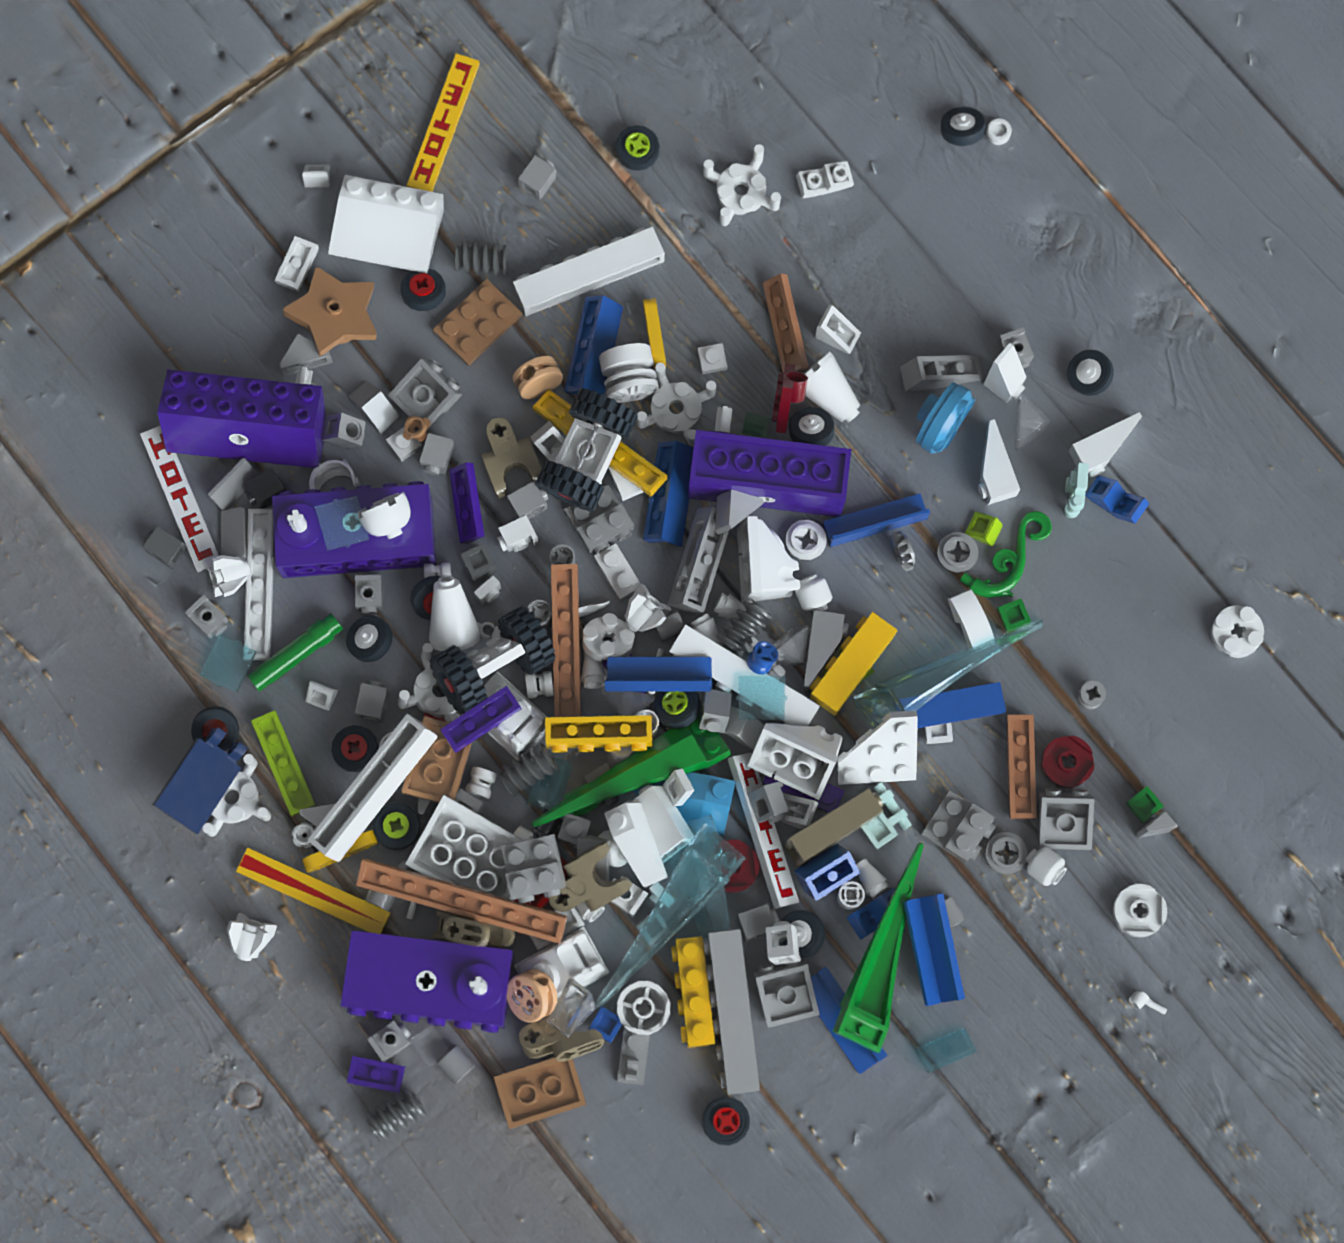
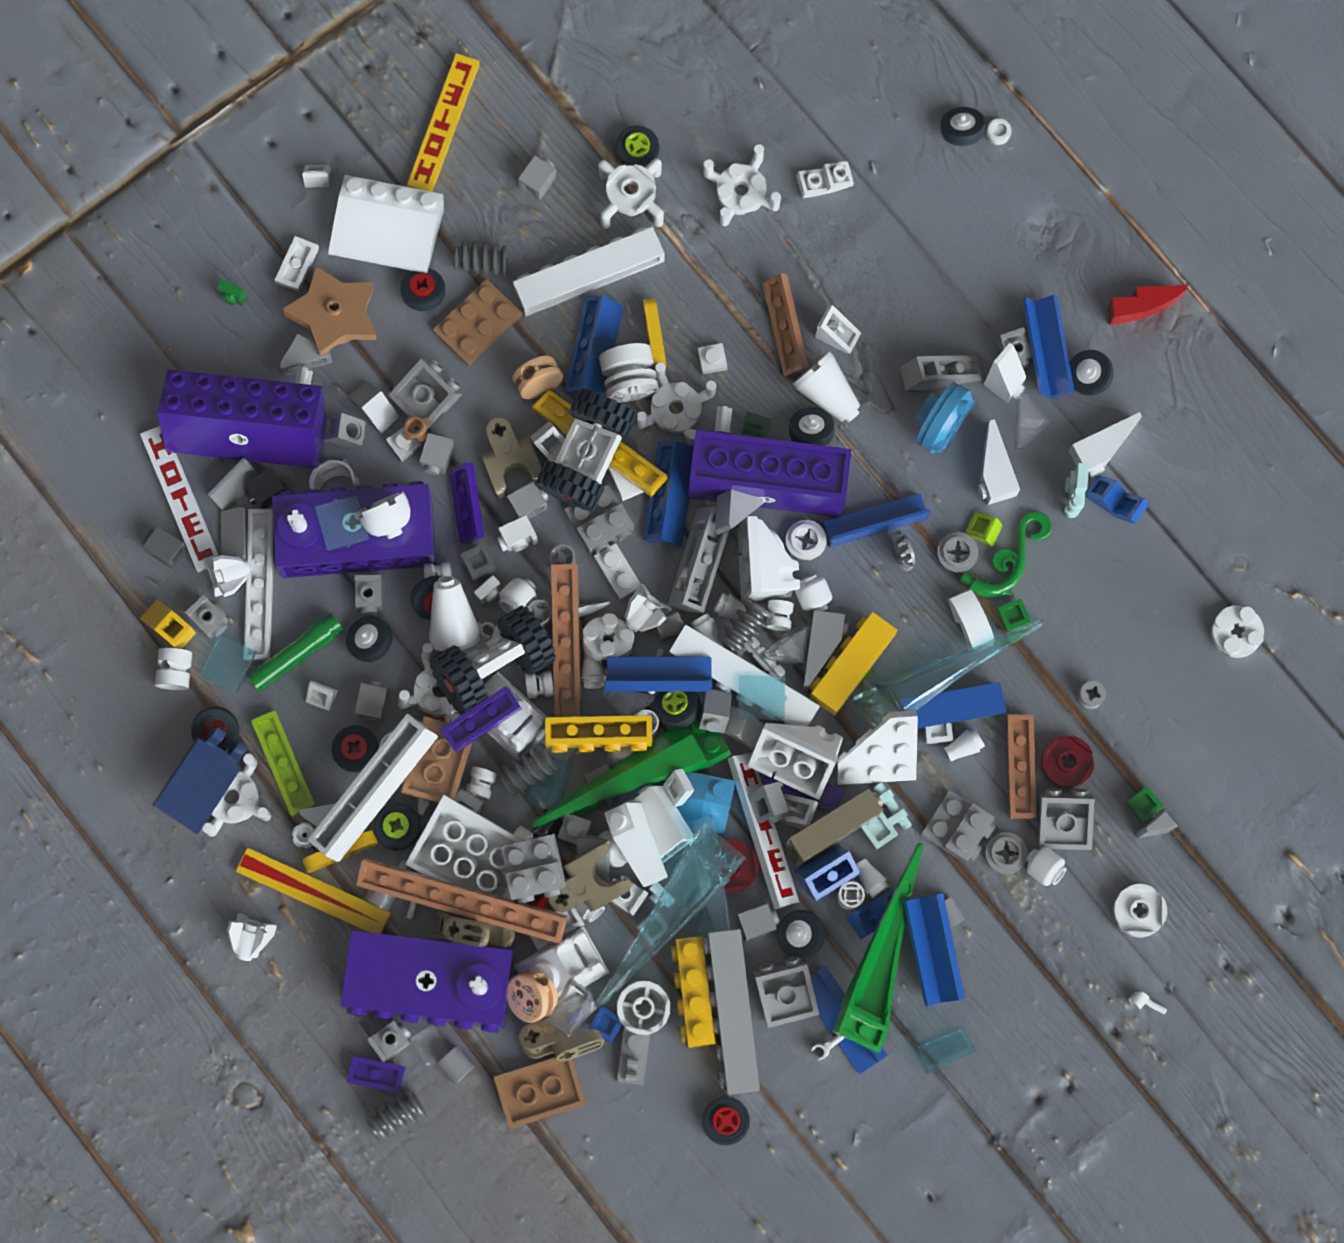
blue wheel [746,641,778,675] -> none
white brick [766,921,801,965] -> none
dark red plate [772,363,808,434] -> none
none -> yellow slope [140,599,196,649]
none -> white wheel [154,648,192,690]
none -> green plate [216,279,247,306]
none -> white head [499,578,537,613]
none -> white plate [598,158,664,229]
none -> white wheel [766,600,794,631]
none -> white hand [811,1035,844,1060]
none -> white cone [944,728,985,761]
none -> blue panel [1022,295,1075,399]
none -> red slope [1108,285,1187,325]

